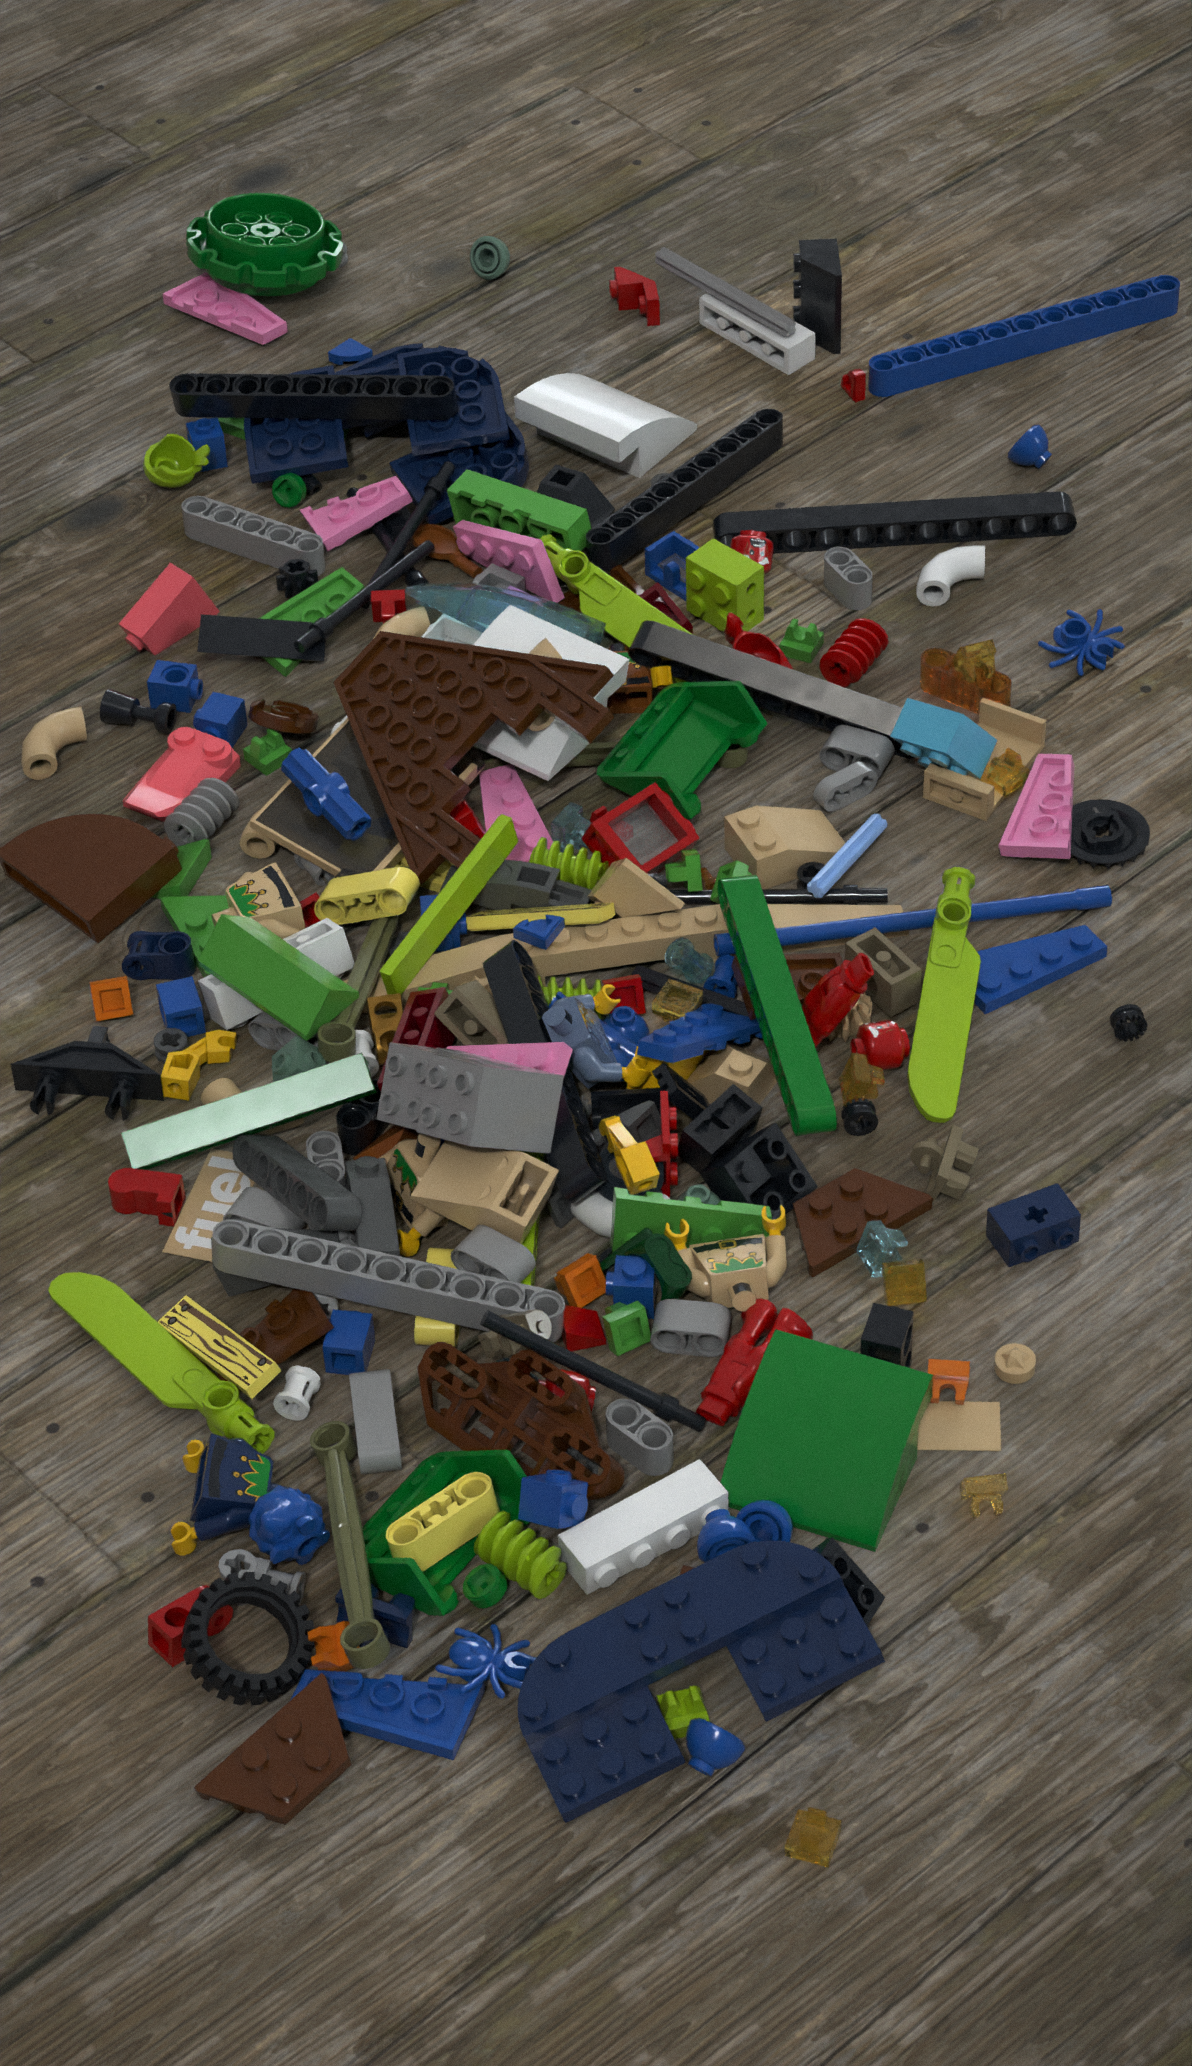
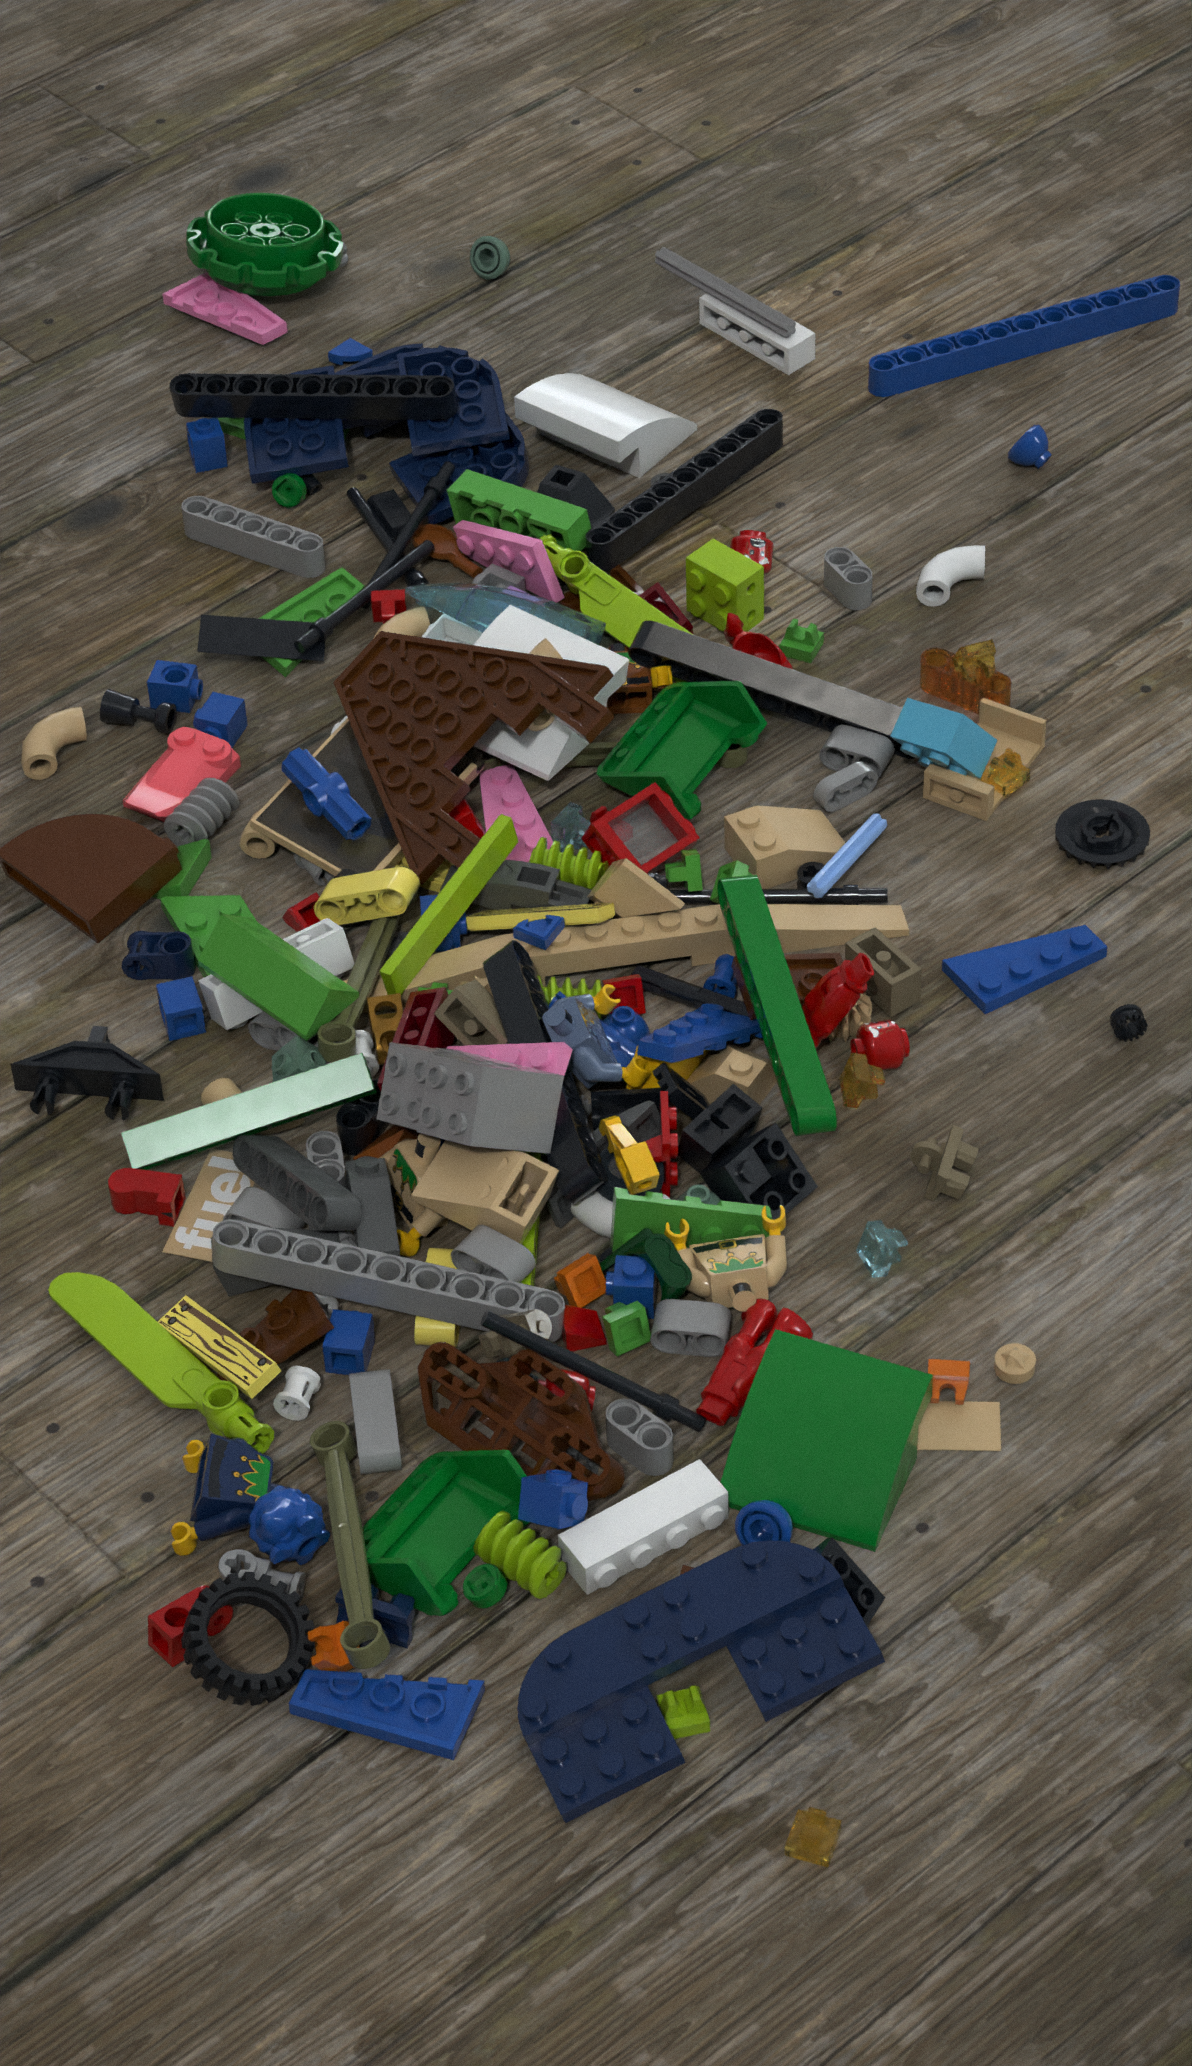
orange tile [90,976,133,1021] -> none
coral slope [119,563,220,655] -> none
lime hat [143,434,210,488] -> none
dark grey bush [154,1028,188,1064] -> none
yellow piece [161,1030,237,1101] -> none
reddish brown wing [194,1672,352,1825] -> none
tan torso [211,862,305,939] -> none
bright green tile [243,728,292,776] -> none
reddish brown tile [248,699,319,733] -> none
black gear [276,559,318,599] -> none
bright pink wing [300,476,413,551] -> none
light yellow beam [386,1472,500,1572] -> none
blue animal [435,1624,537,1699] -> none
red slope [609,267,660,326] -> none
blue window [645,531,700,601] -> none
clear yellow tile [652,979,703,1023] -> none
clear light blue bush [664,937,714,984] -> none
blue brick [686,1718,746,1777] -> none
blue brick [697,1509,756,1563] -> none
clear orange piece [701,867,716,889] -> none
black beam [712,492,1077,554] -> none
blue piece [713,885,1112,956] -> none
black slope [793,238,842,354] -> none
reddish brown wing [793,1168,933,1278] -> none
red piece [819,618,889,688] -> none
red tile [841,369,866,403] -> none
black bush [841,1098,878,1136] -> none
black brick [860,1303,914,1368] -> none
clear yellow tile [882,1259,927,1306] -> none
lime piece [907,867,981,1123] -> none
clear yellow tile [959,1473,1008,1518] -> none
dark blue brick [986,1183,1081,1267] -> none
bright pink wing [999,754,1074,859] -> none
blue animal [1038,609,1125,676] -> none

